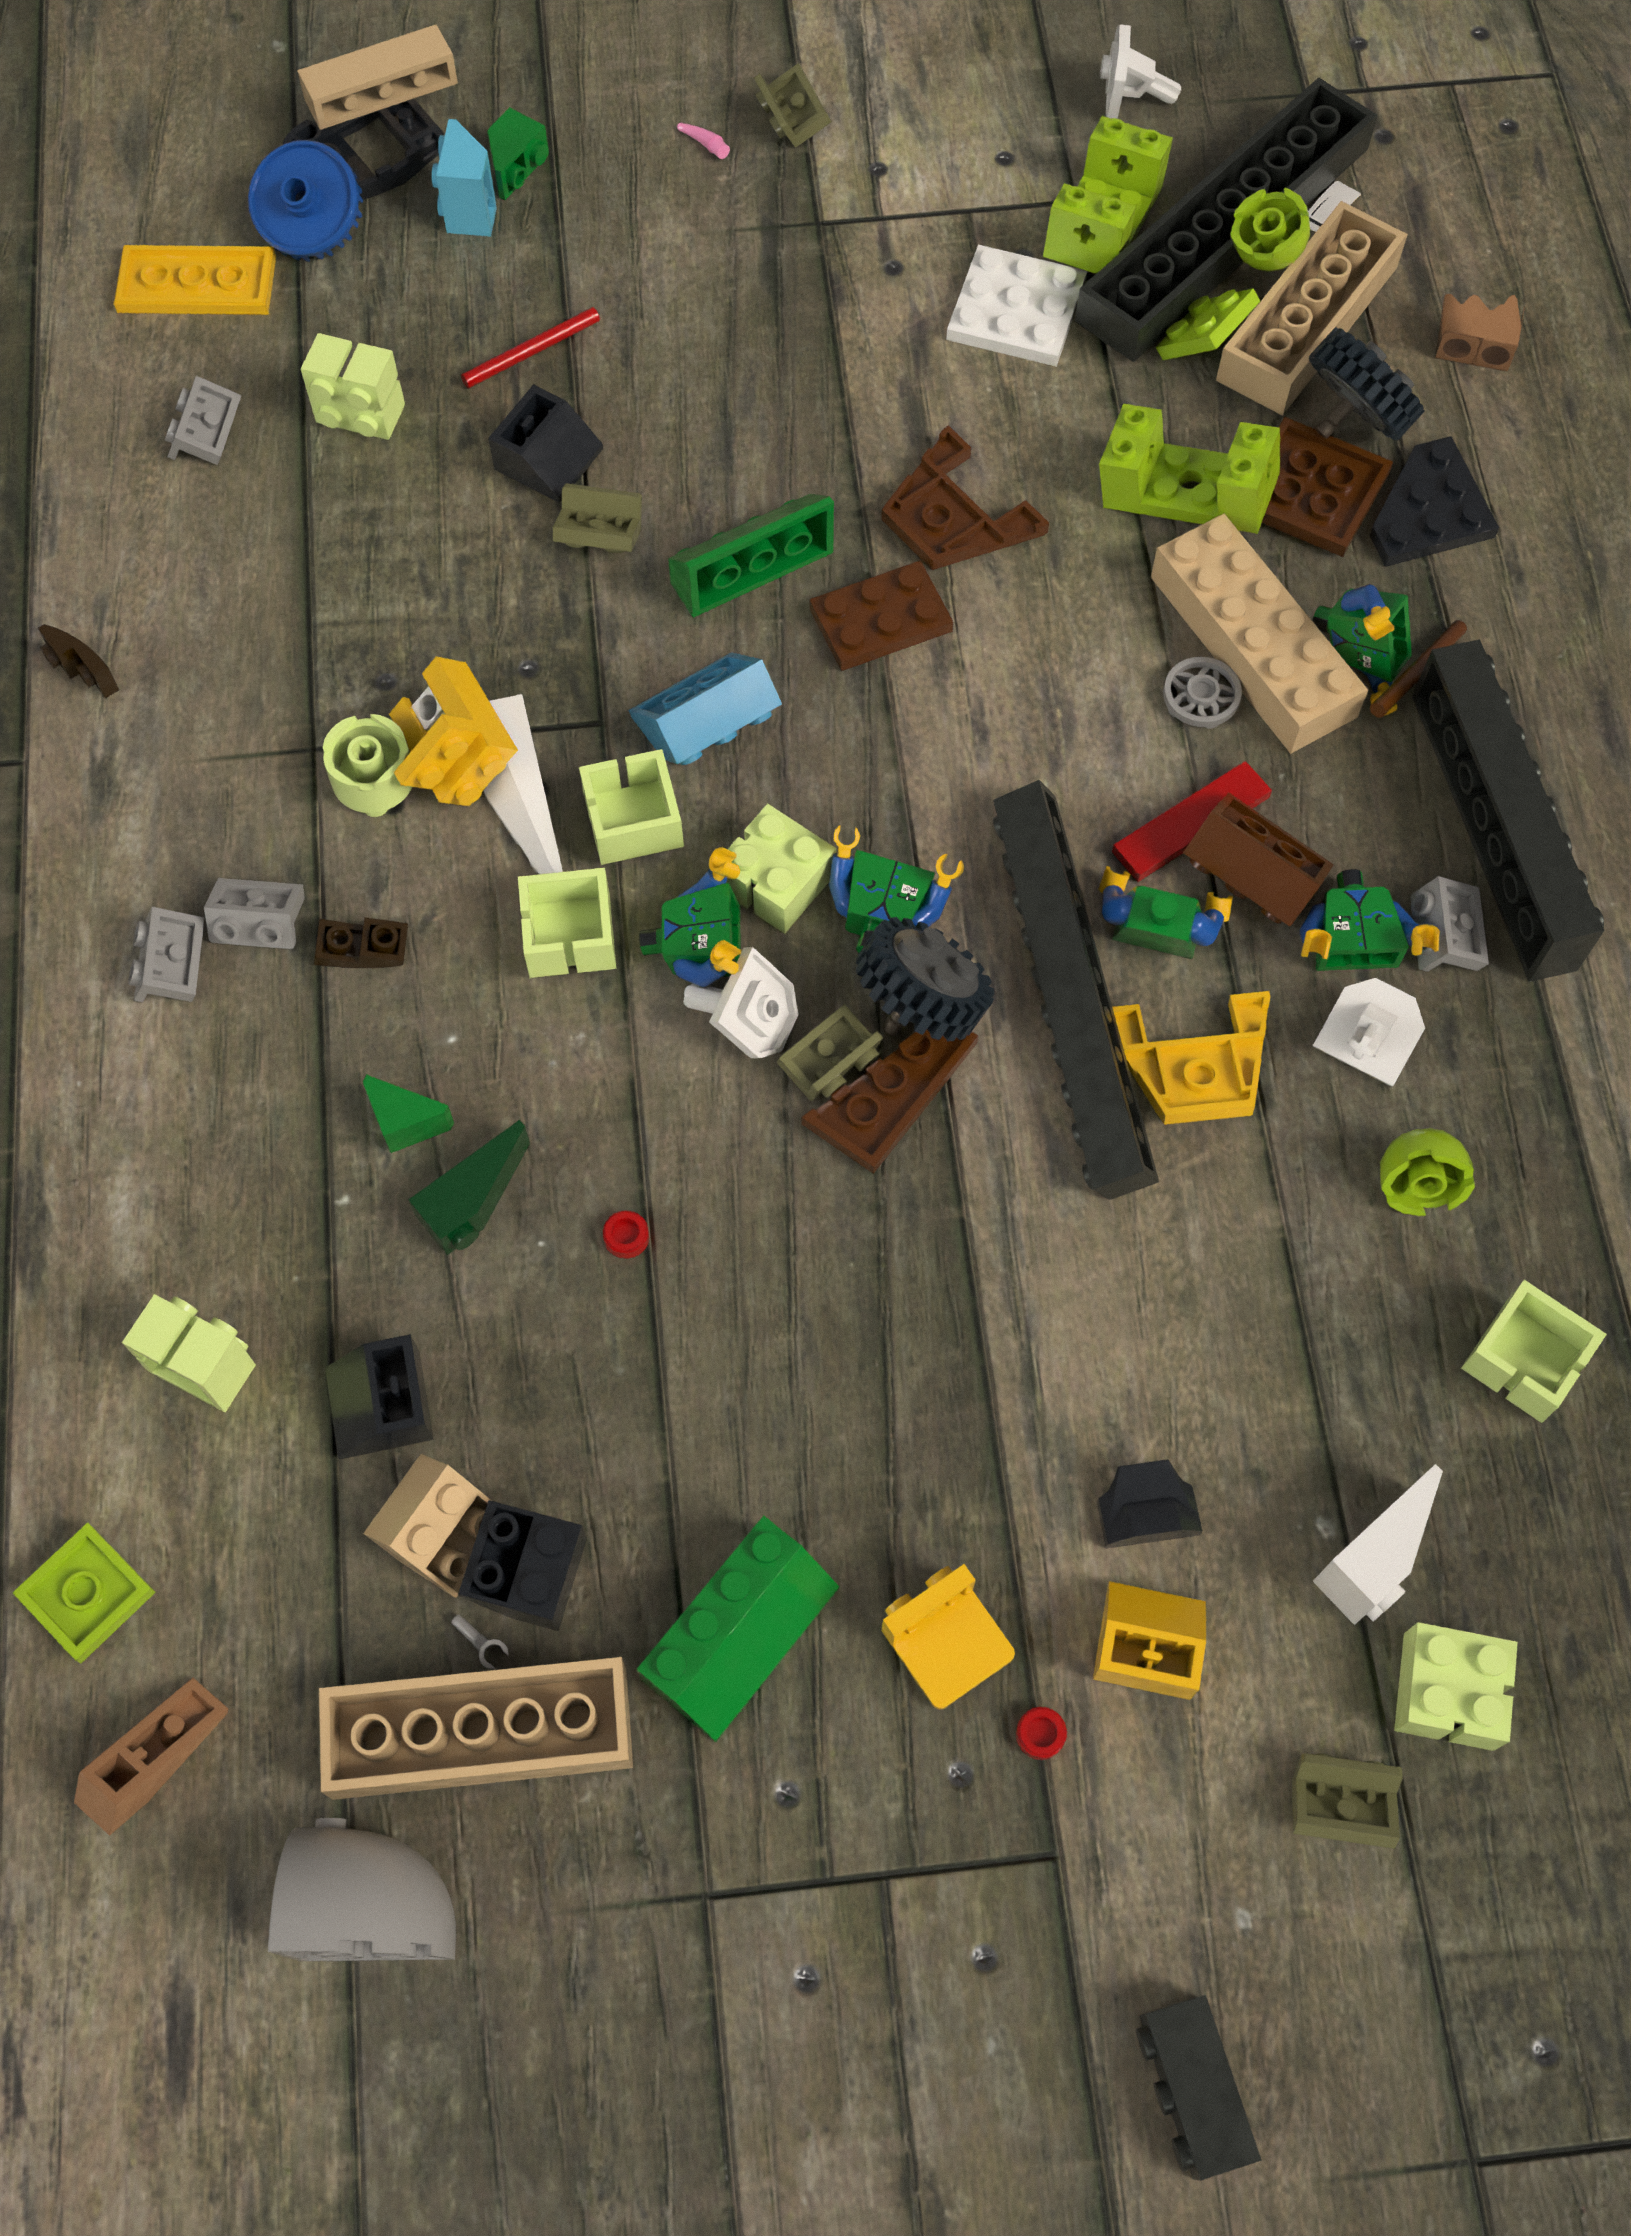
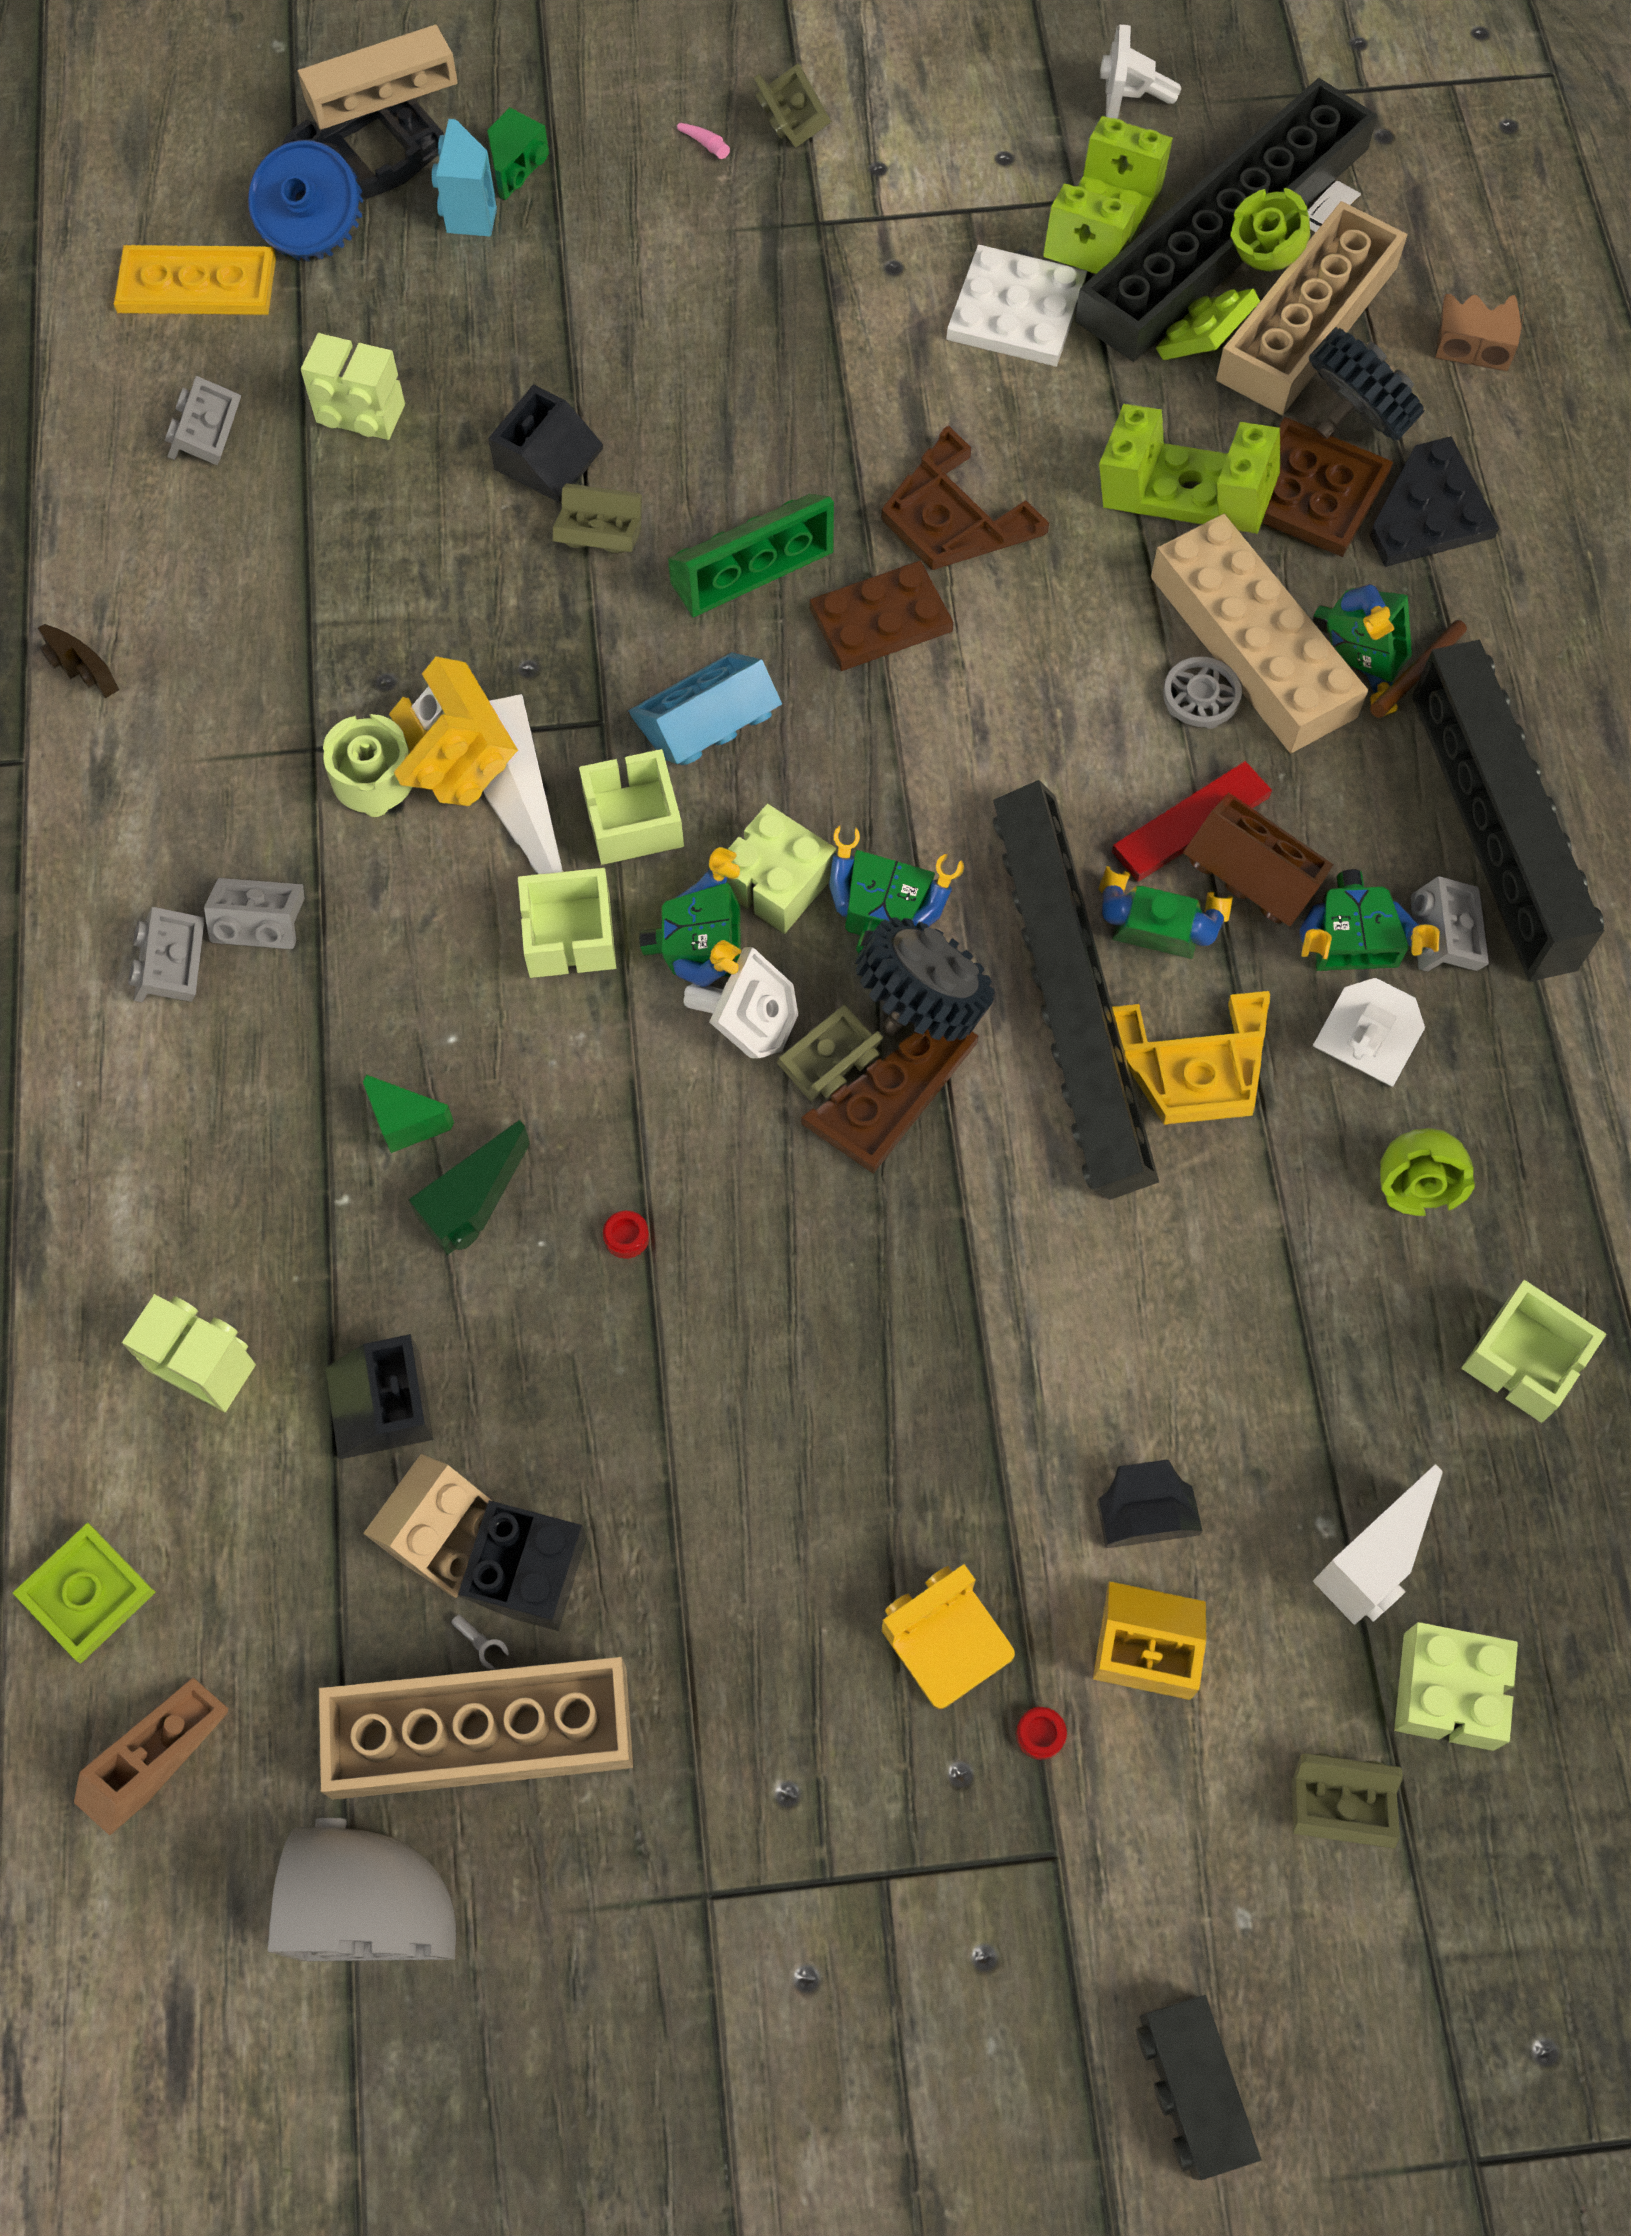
dark brown slope [314,917,408,968] -> none
red bar [461,307,600,389] -> none
green slope [636,1515,840,1742] -> none

